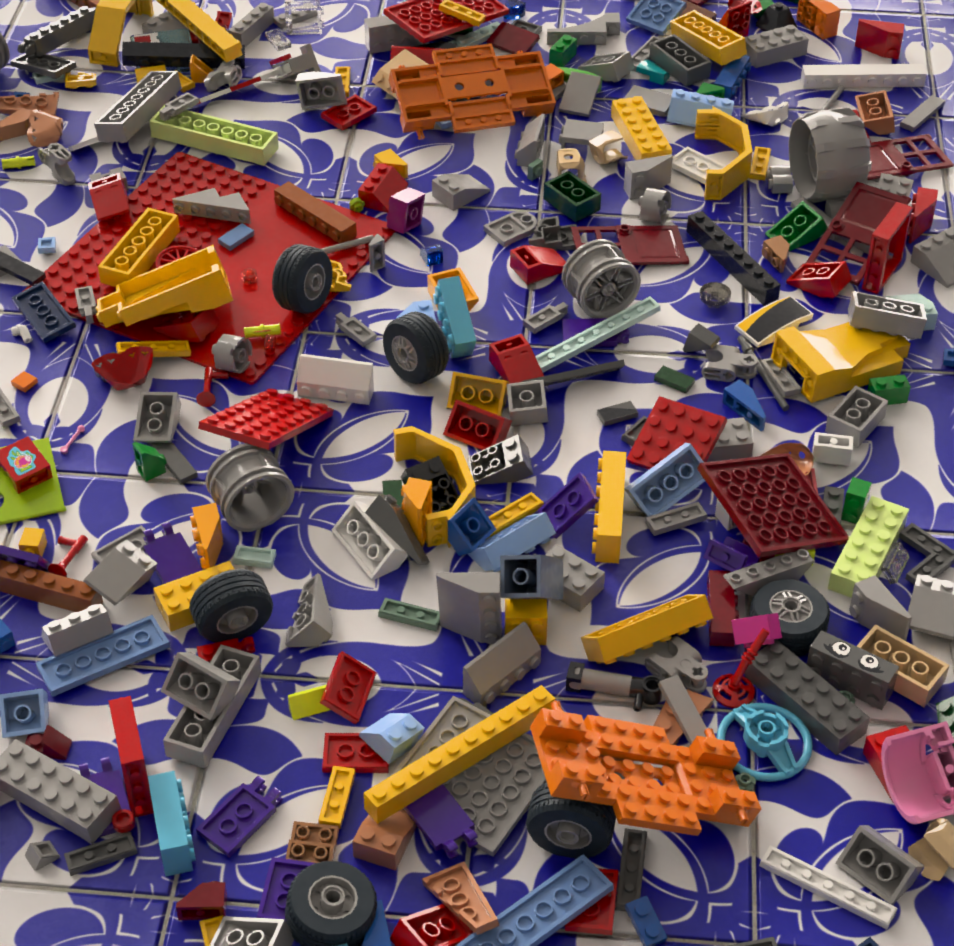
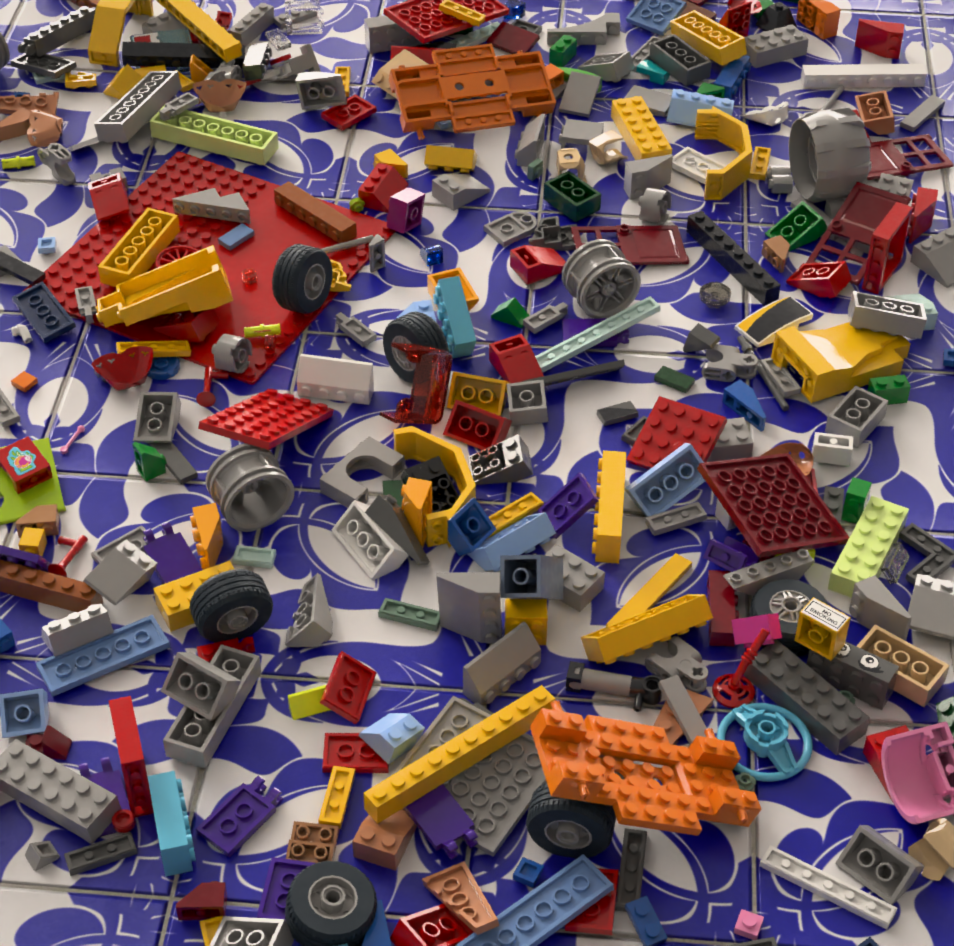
none -> medium nougat slope [16,504,60,538]
none -> yellow slope [103,64,143,99]
none -> blue tile [148,357,180,380]
none -> nougat piece [193,79,247,112]
none -> brick [242,42,272,81]
none -> light grey arch [320,437,405,508]
none -> clear red windscreen [379,343,453,424]
none -> yellow slope [424,145,478,173]
none -> green slope [491,297,530,328]
none -> blue plate [513,857,544,888]
none -> yellow tile [606,553,692,627]
none -> bright pink plate [734,909,764,940]
none -> yellow brick [795,597,851,661]

